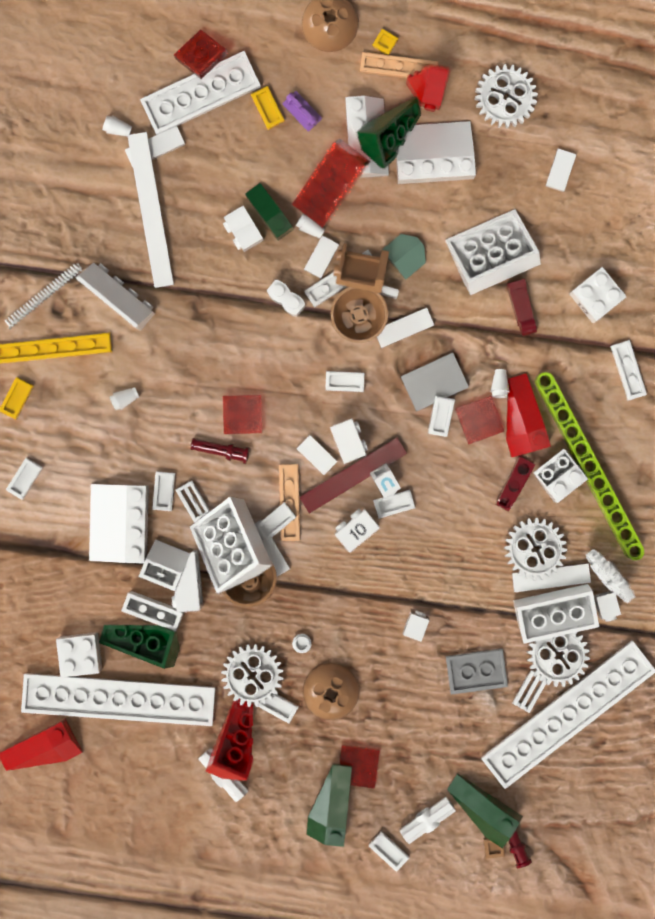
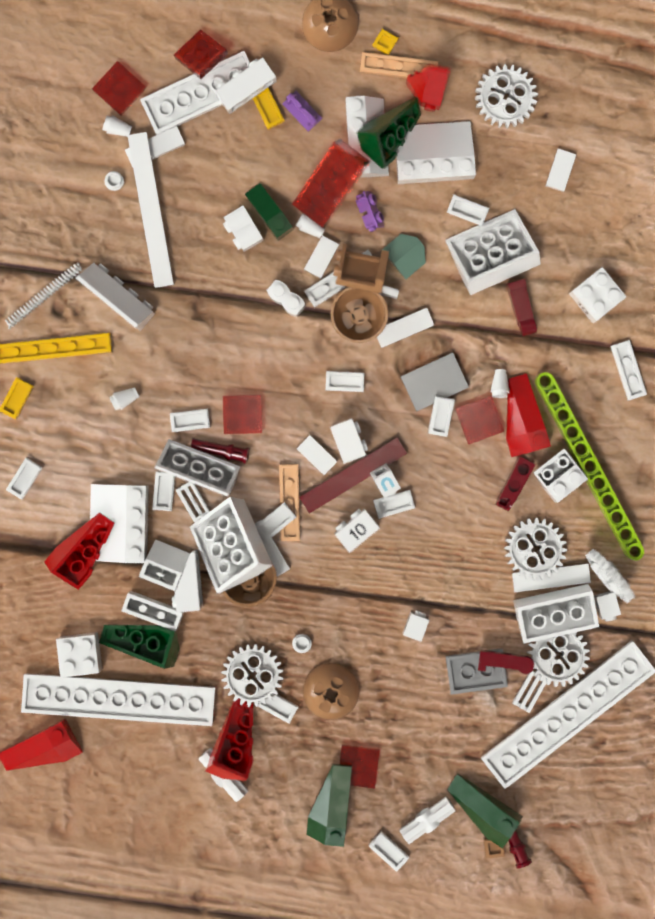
none -> red wedge [44,512,114,590]
none -> clear red plate [92,61,146,116]
none -> white plate [104,171,124,191]
none -> white slope [155,439,240,496]
none -> white tile [170,409,210,432]
none -> white brick [215,58,277,114]
none -> medium lavender hinge [355,191,385,232]
none -> white tile [447,195,489,226]
none -> dark red leg [478,649,534,674]

